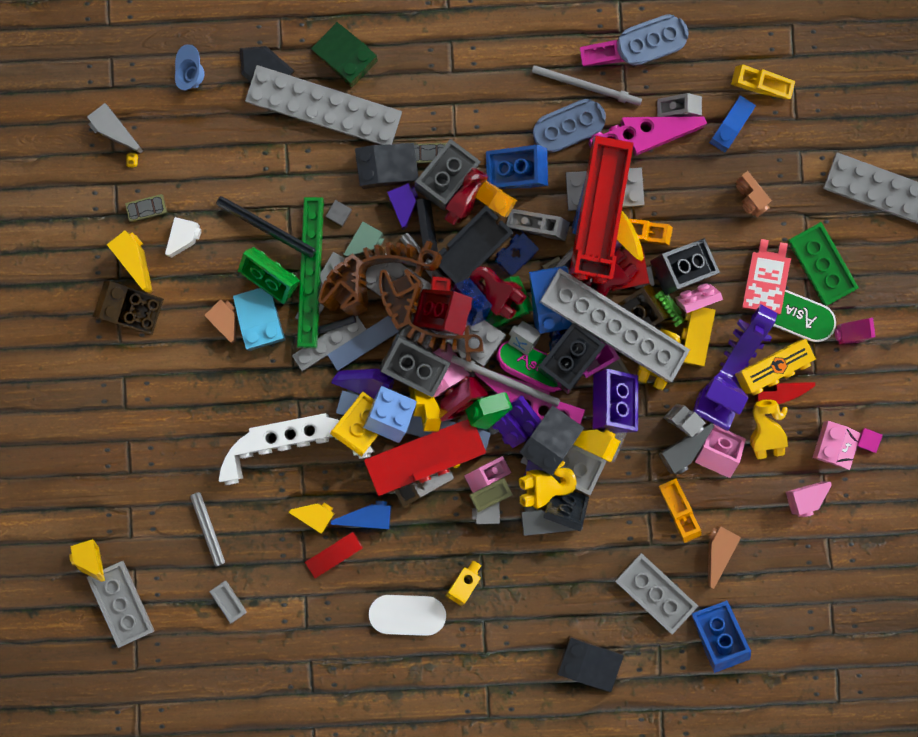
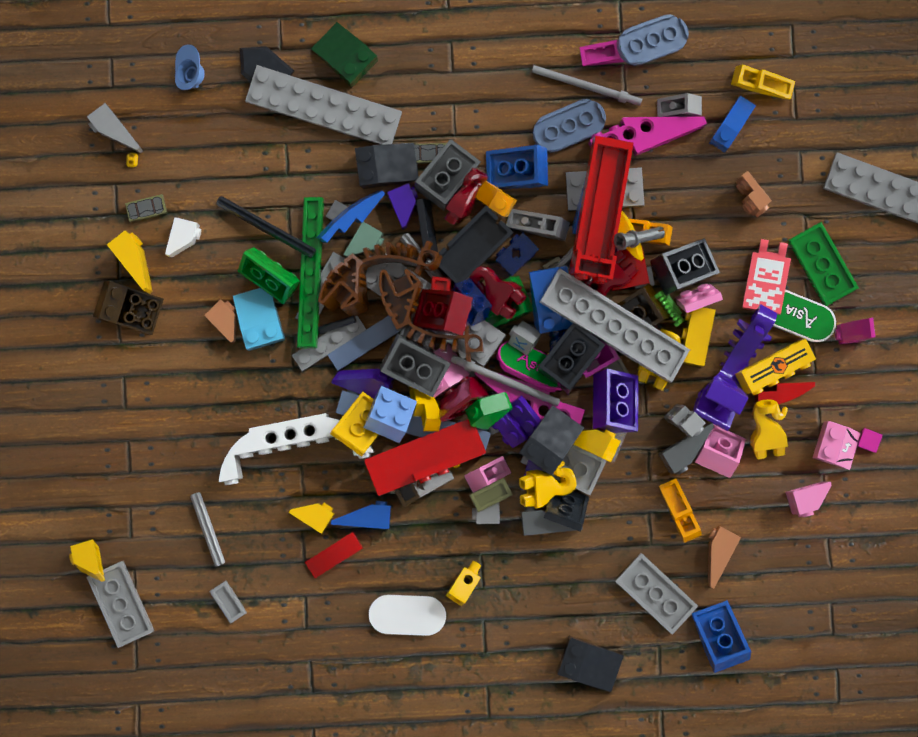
none -> blue slope [316,191,385,243]
none -> dark grey pin [614,226,665,250]

